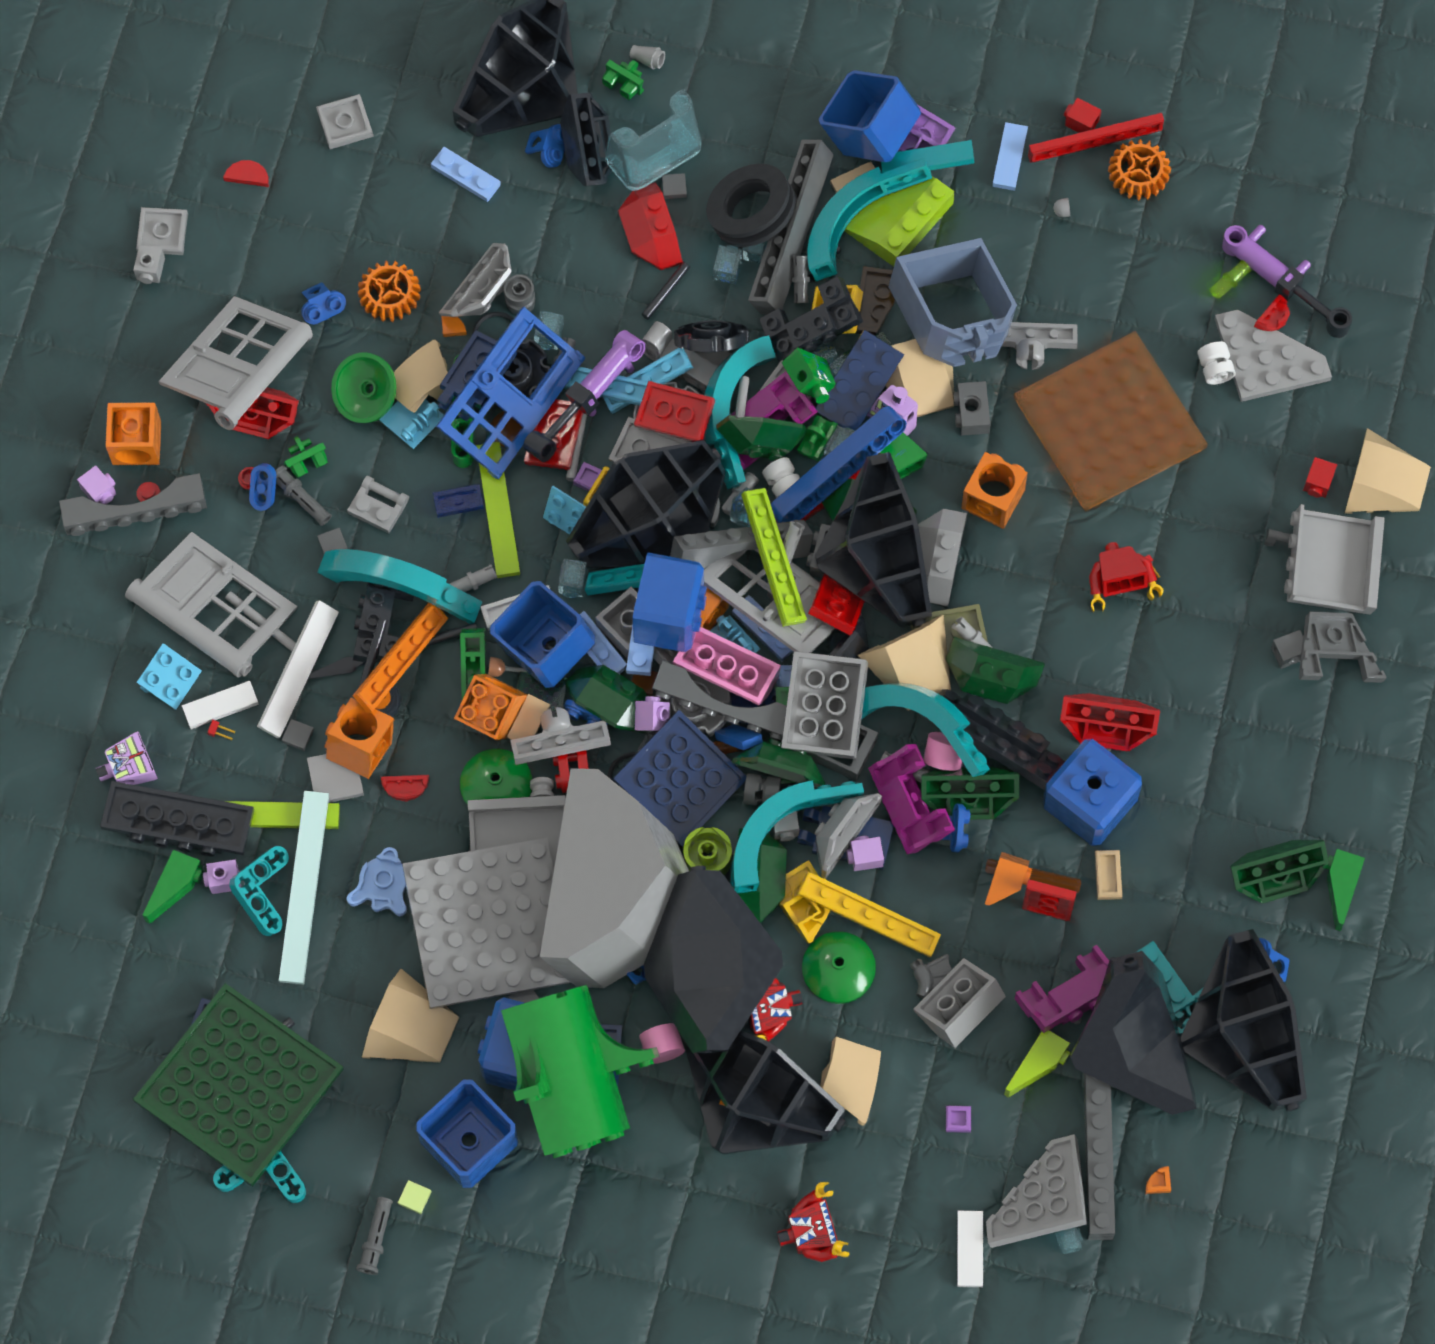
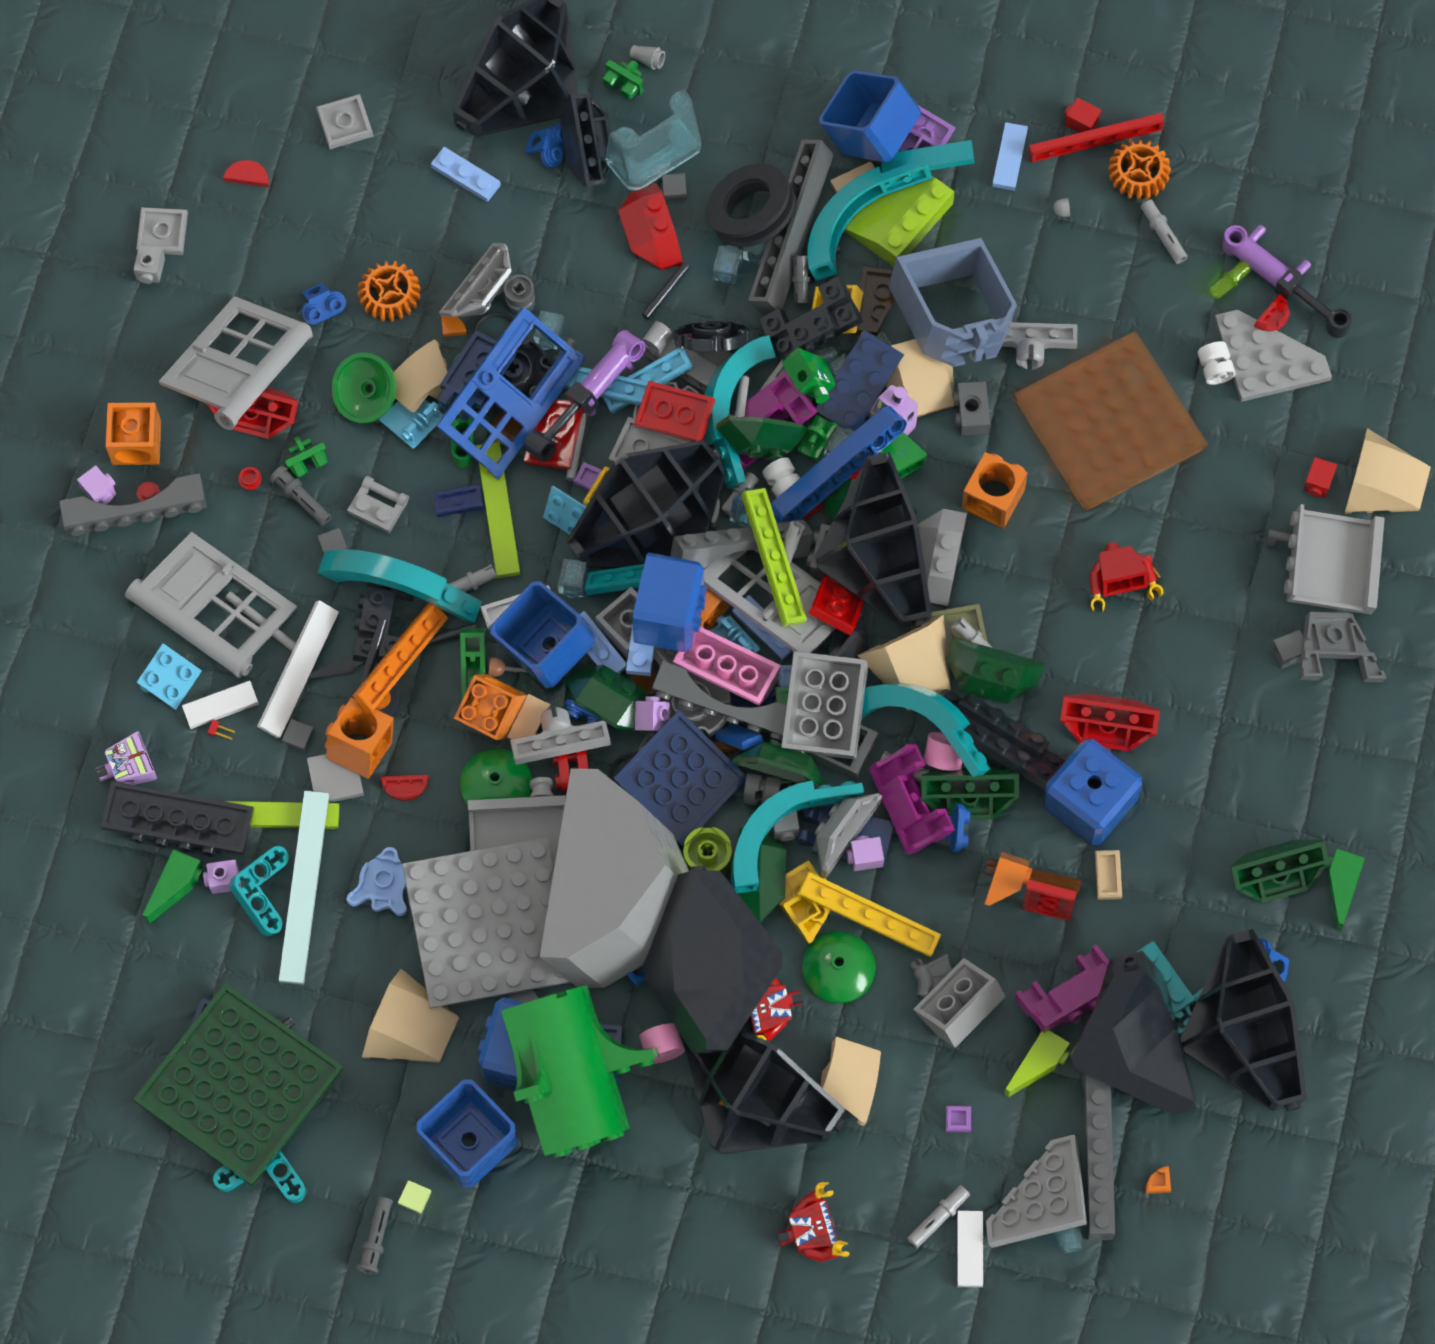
blue plate [249,463,276,511] -> none
none -> light grey pin [907,1185,970,1248]
none -> light grey pin [1141,200,1188,264]

